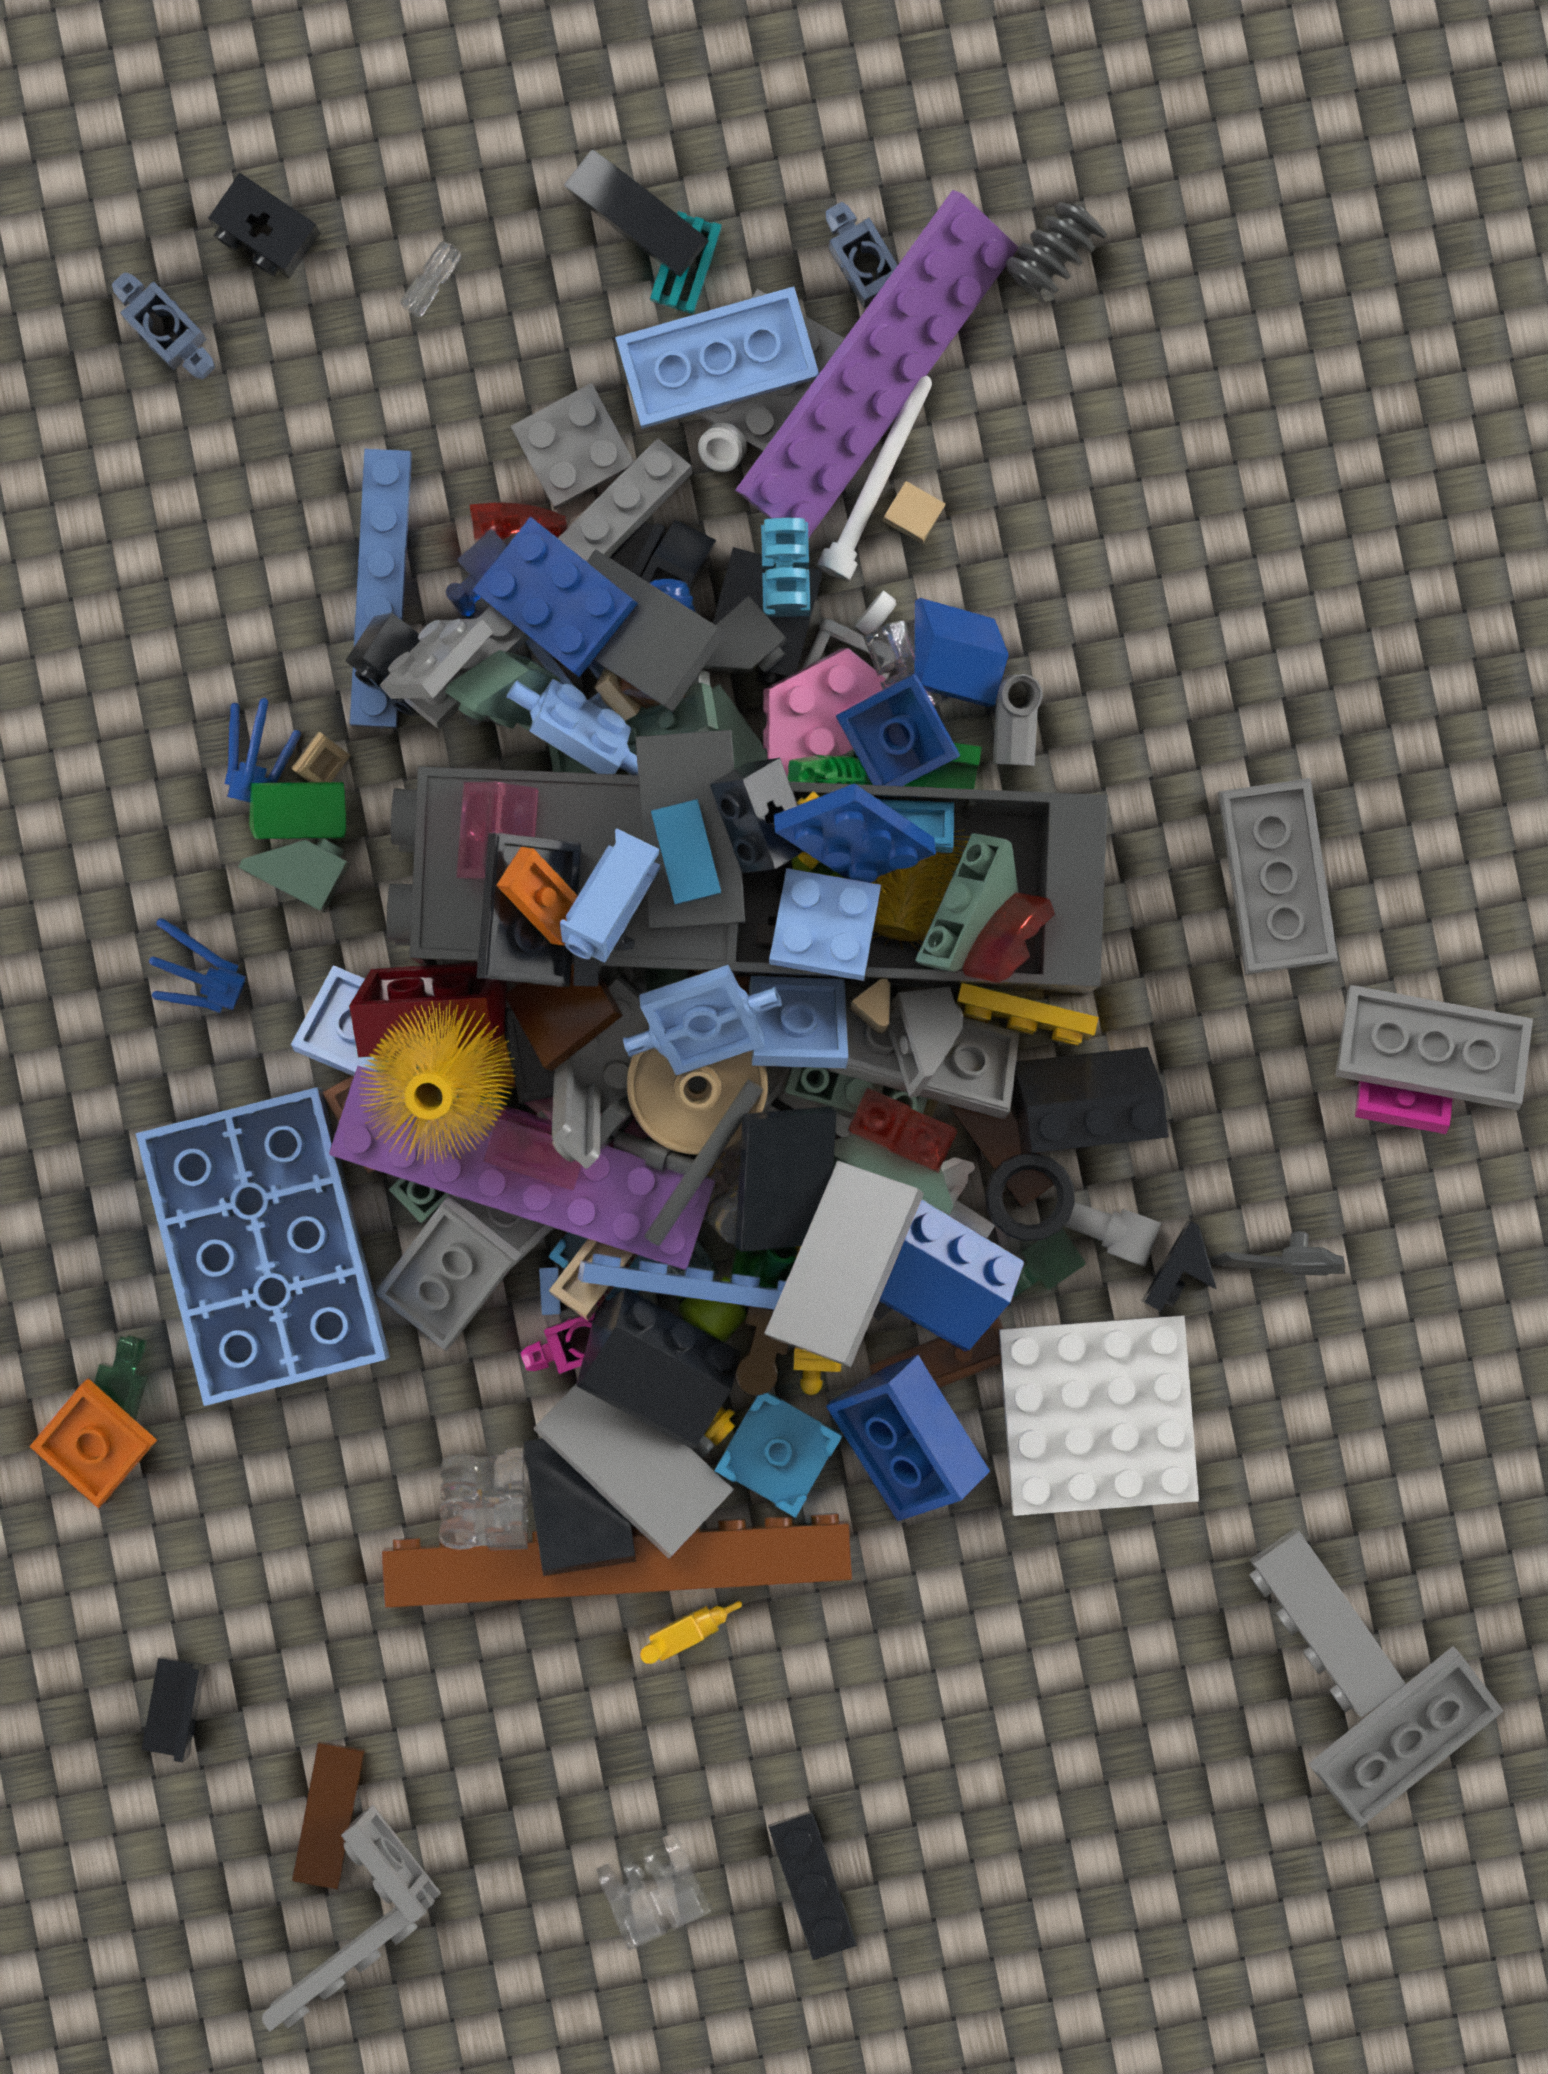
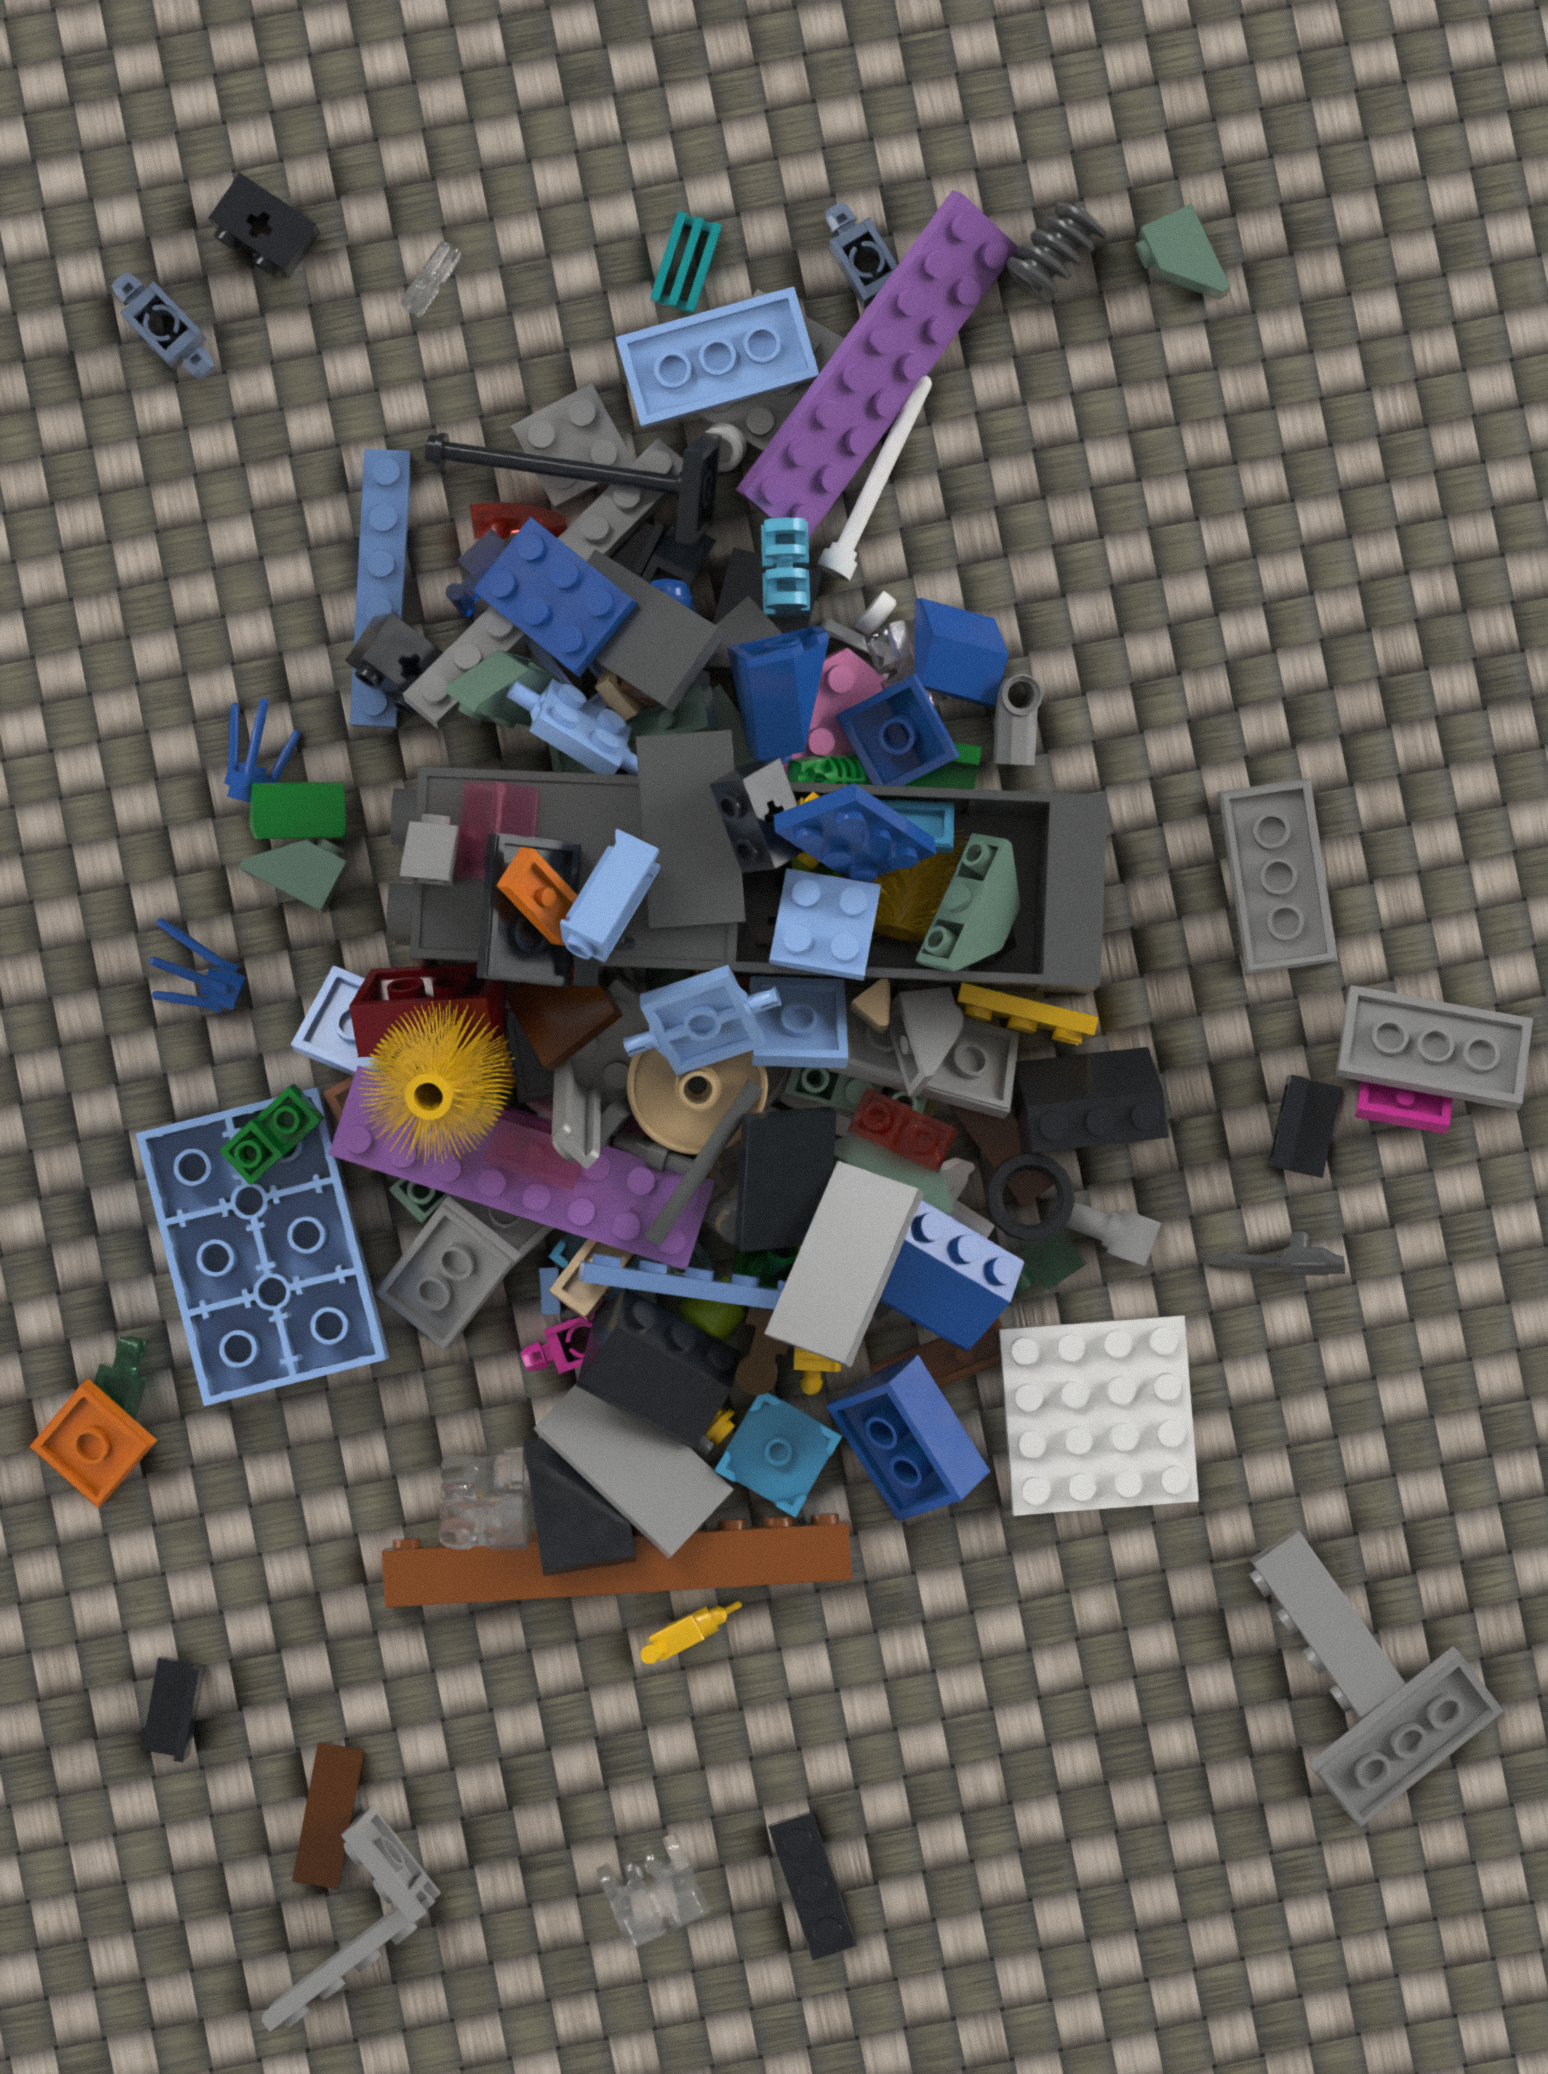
tan slope [291,732,351,782] -> none
light grey plate [380,618,493,699] -> none
black slope [564,149,709,277] -> none
dark azure tile [651,799,722,905] -> none
tan slope [883,481,946,545] -> none
clear red slope [962,892,1055,983] -> none
black slope [1141,1221,1216,1311] -> none
none -> green slope [219,1084,325,1185]
none -> light grey slope [400,814,461,887]
none -> black tile [425,432,722,545]
none -> blue slope [727,625,829,764]
none -> sand green slope [1135,204,1231,300]
none -> black panel [1268,1075,1342,1178]

